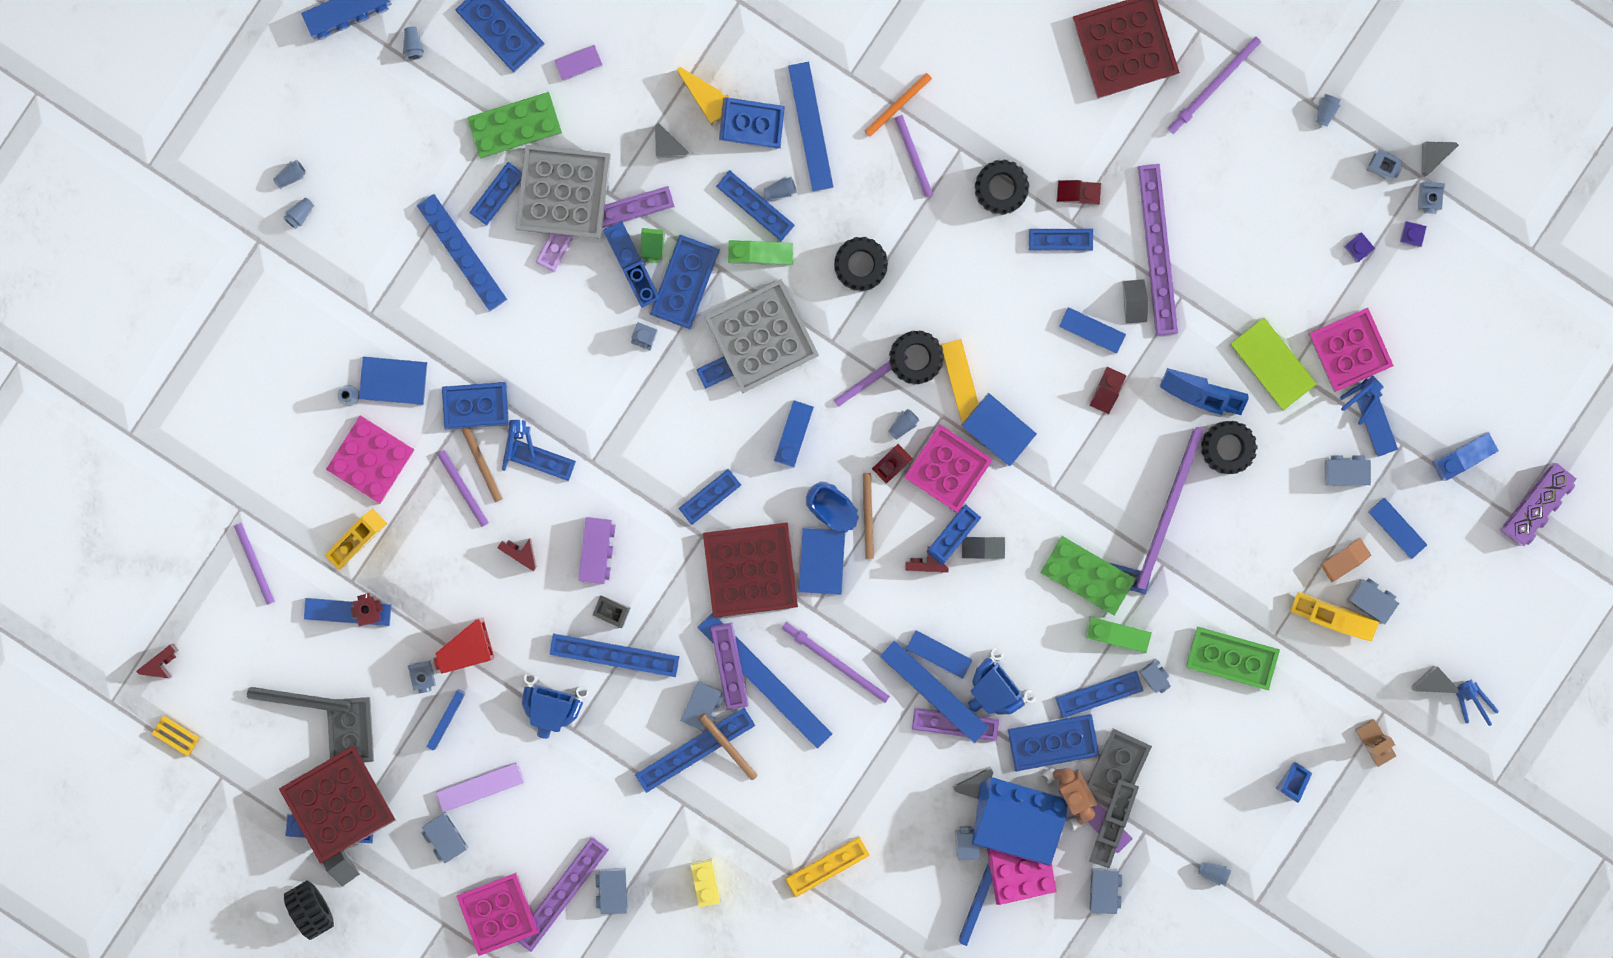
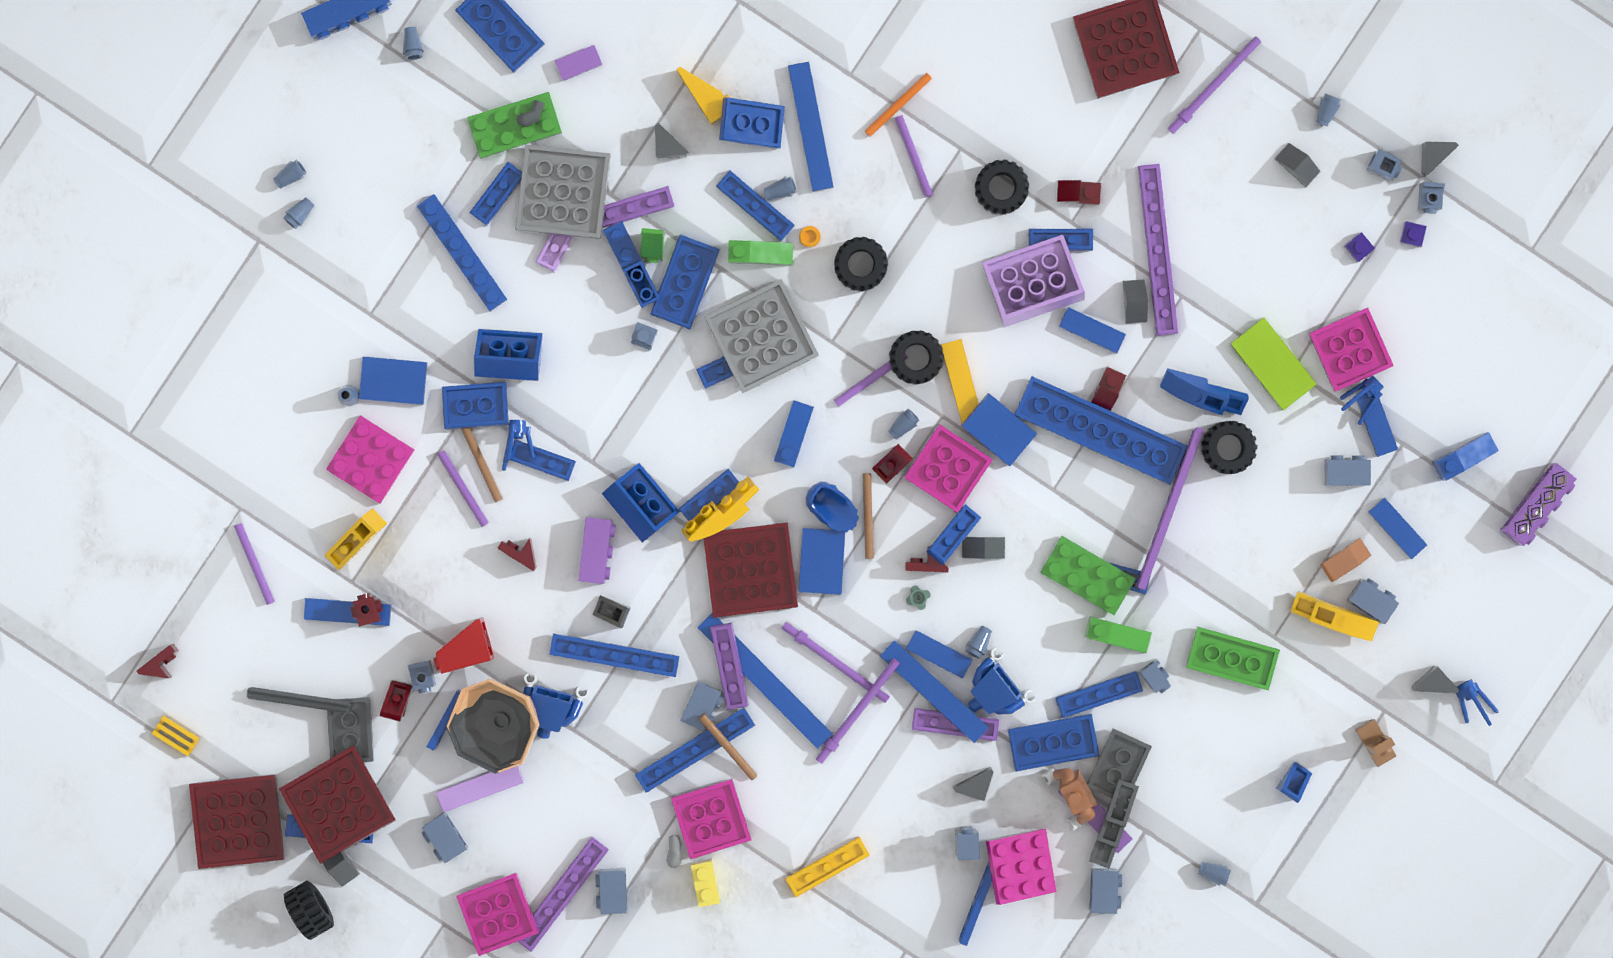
blue slope [972,777,1068,866] -> none
none -> dark red plate [189,774,285,869]
none -> dark red slope [380,680,412,722]
none -> dark grey rock [446,678,539,774]
none -> blue slope [474,329,542,381]
none -> dark grey arm [516,100,544,127]
none -> blue slope [602,463,680,543]
none -> light grey arm [666,835,681,868]
none -> dark pink plate [671,779,752,860]
none -> yellow slope [681,476,760,542]
none -> light orange tile [799,226,821,248]
none -> medium lavender bar [816,658,900,764]
none -> sand green plate [906,585,931,610]
none -> sand blue cone [965,626,992,659]
none -> lavender slope [982,235,1085,327]
none -> blue plate [1014,376,1188,485]
none -> dark grey slope [1275,143,1321,187]

